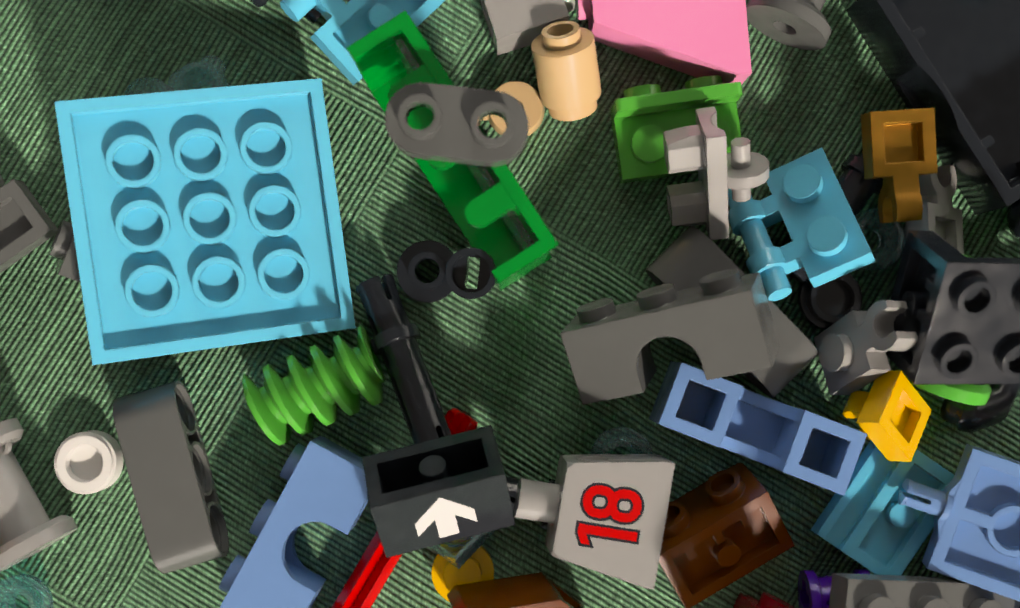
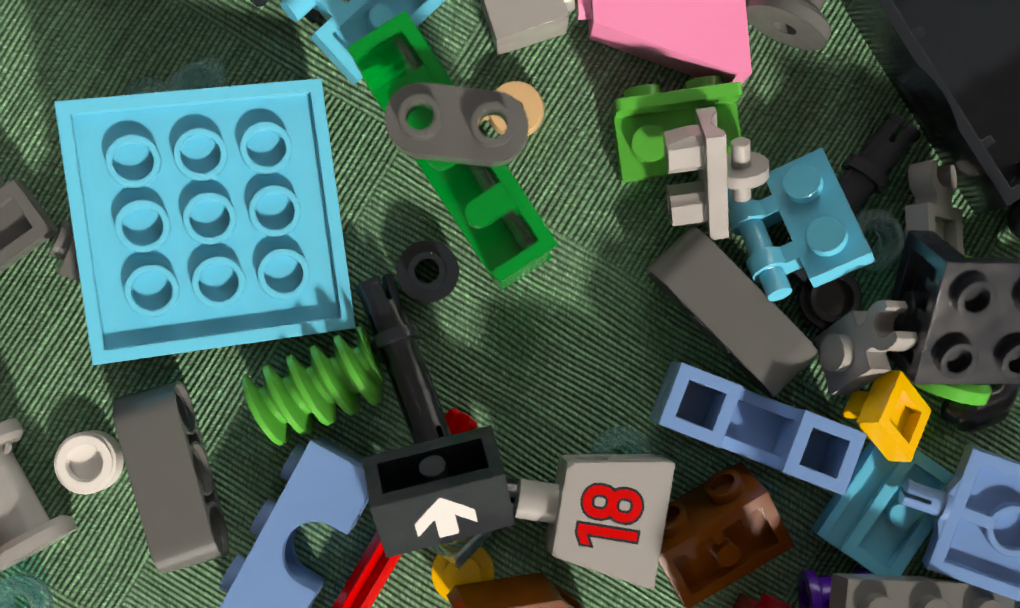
black hinge [445,248,497,299] -> none
tan brick [531,21,602,121] -> none
dark grey arch [560,269,780,405] -> none
pearl gold plate [861,108,938,223] -> none

